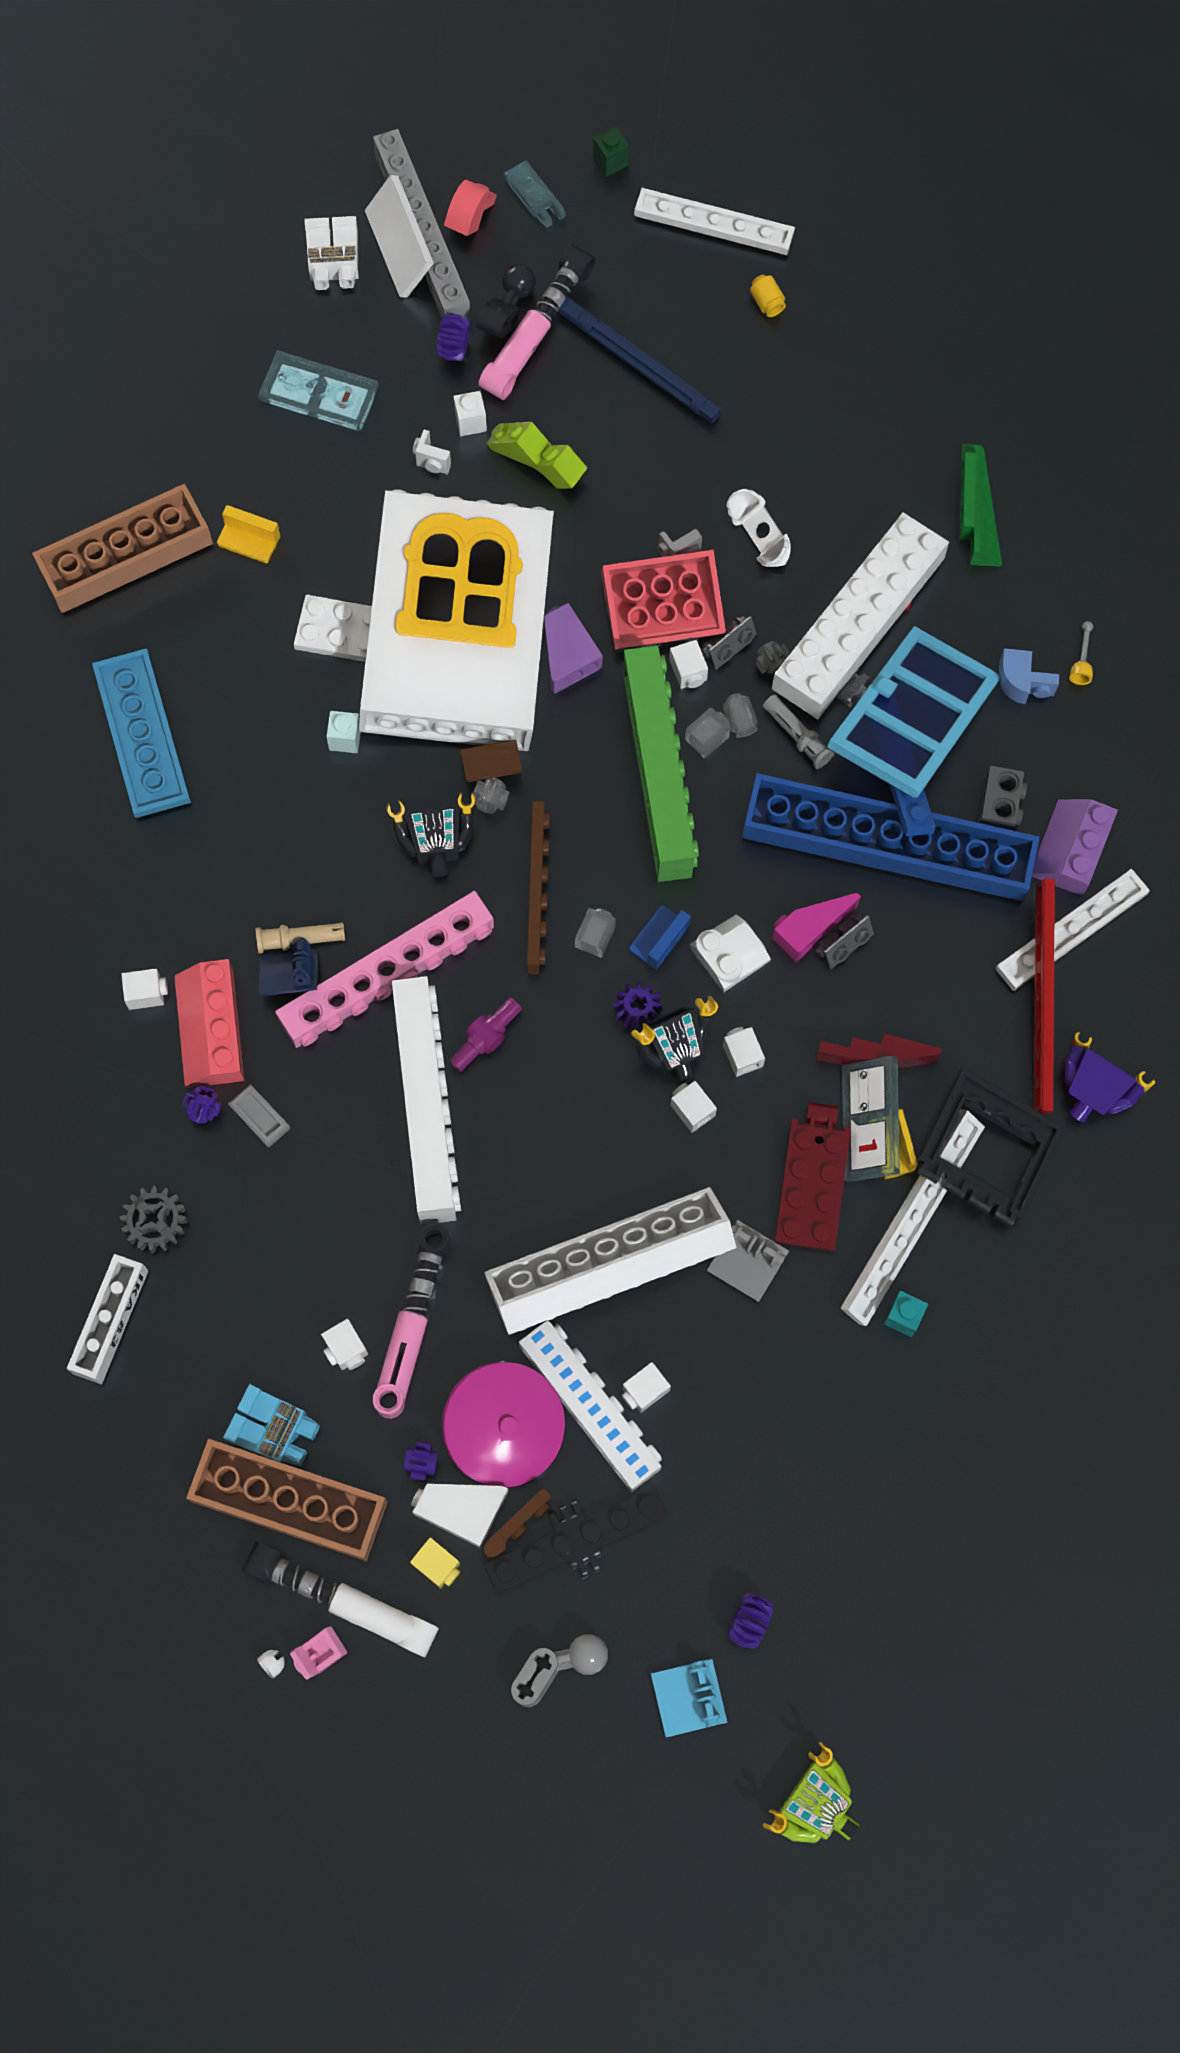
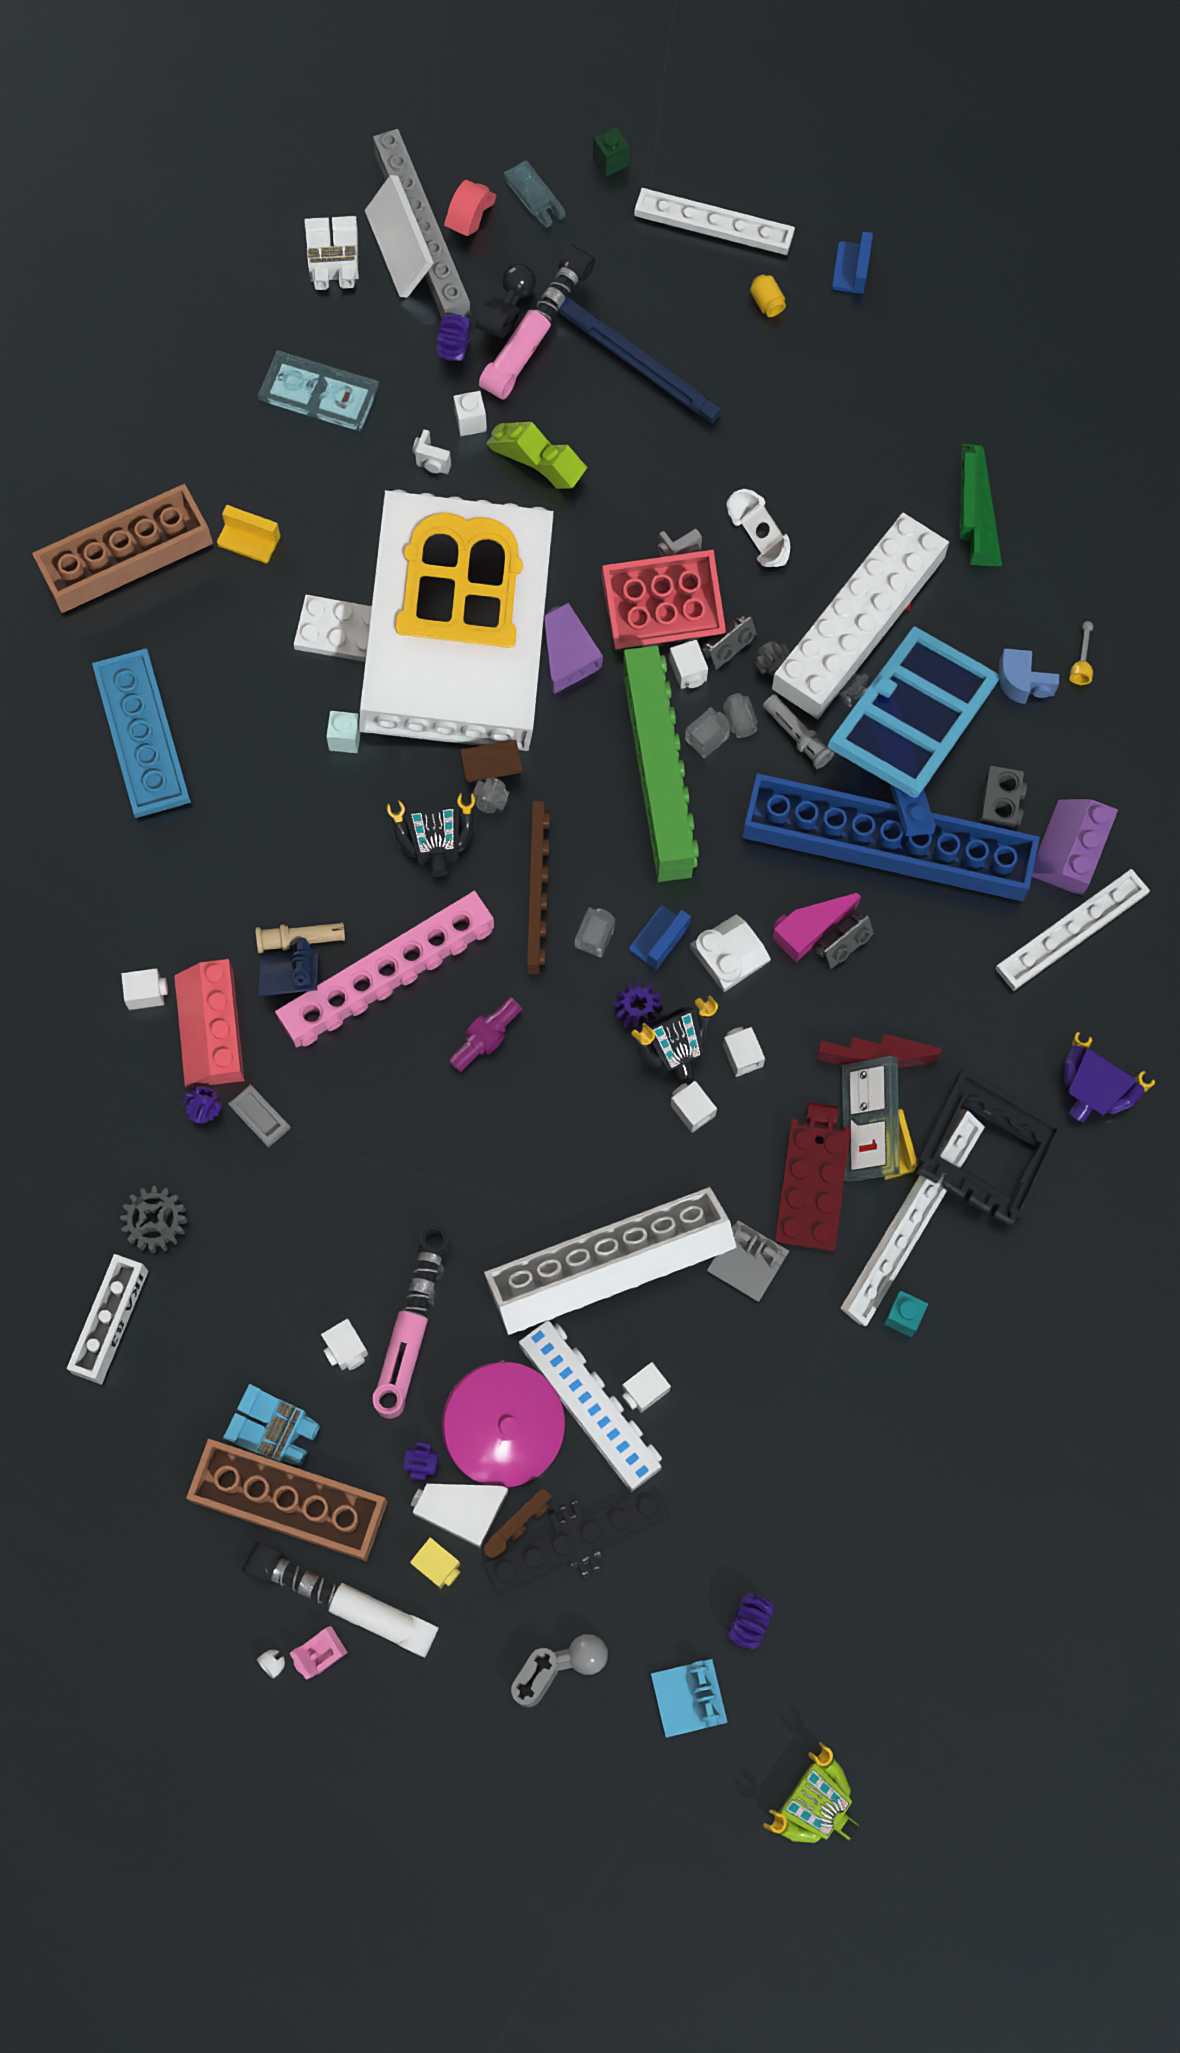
white brick [392,976,461,1225] -> none
red tile [1034,878,1055,1115] -> none
none -> blue panel [832,231,873,294]

